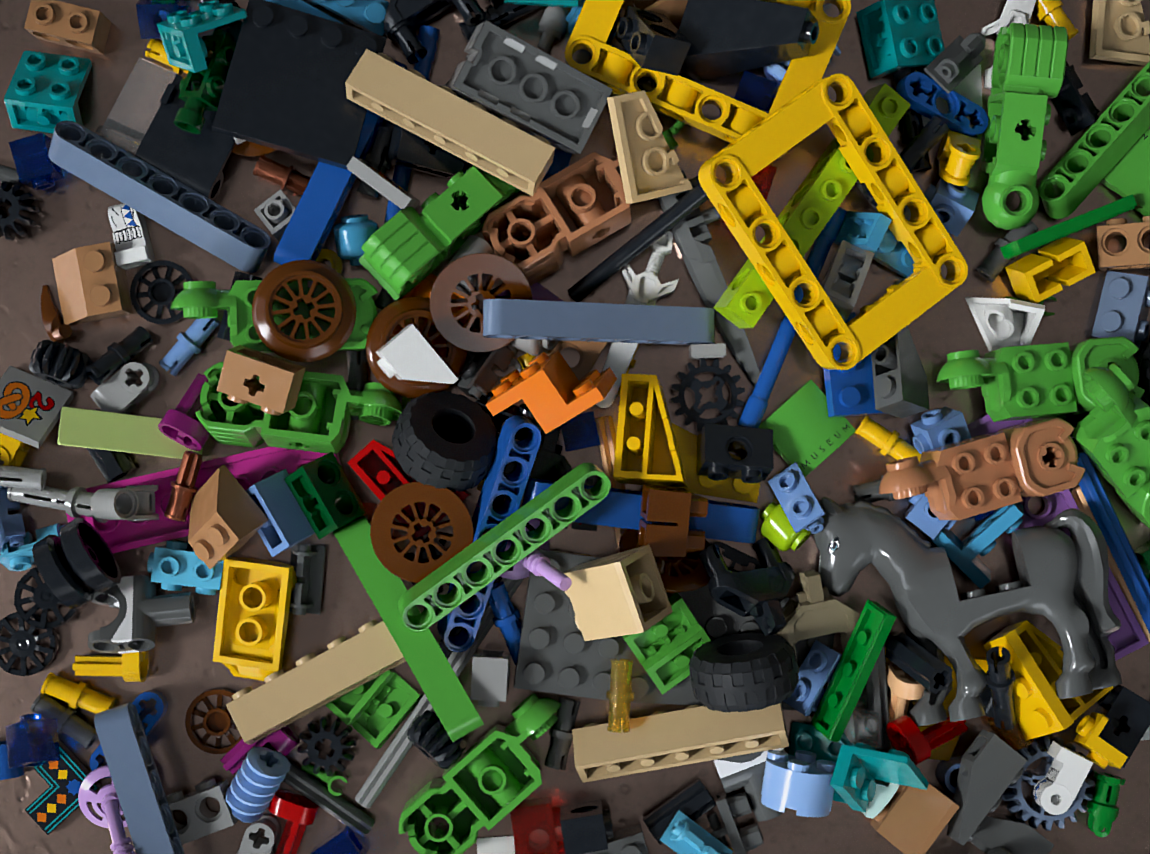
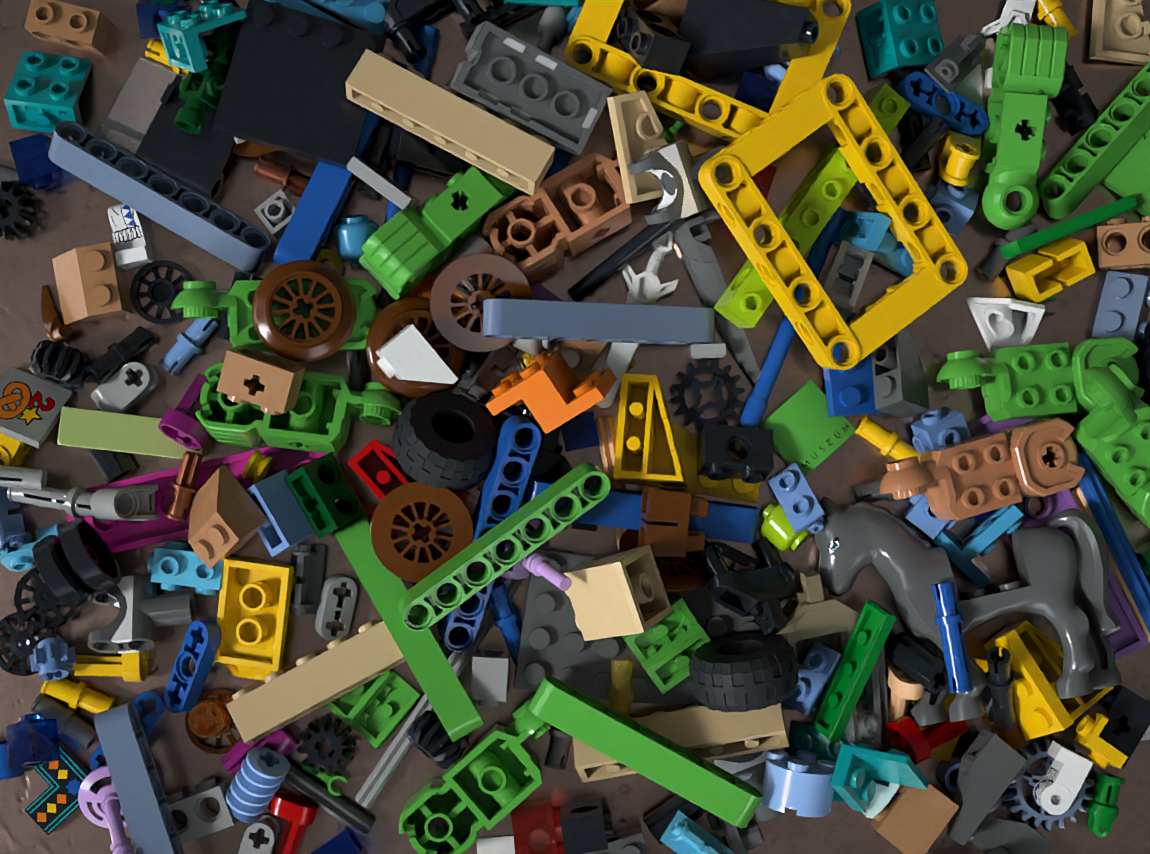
none -> medium blue gear [29,638,77,681]
none -> blue beam [164,620,221,713]
none -> clear orange wheel [188,698,231,738]
none -> yellow bush [242,450,273,484]
none -> light grey beam [315,574,357,641]
none -> bright green beam [528,675,764,828]
none -> dark grey connector [628,139,726,225]
none -> blue pin [931,581,973,693]

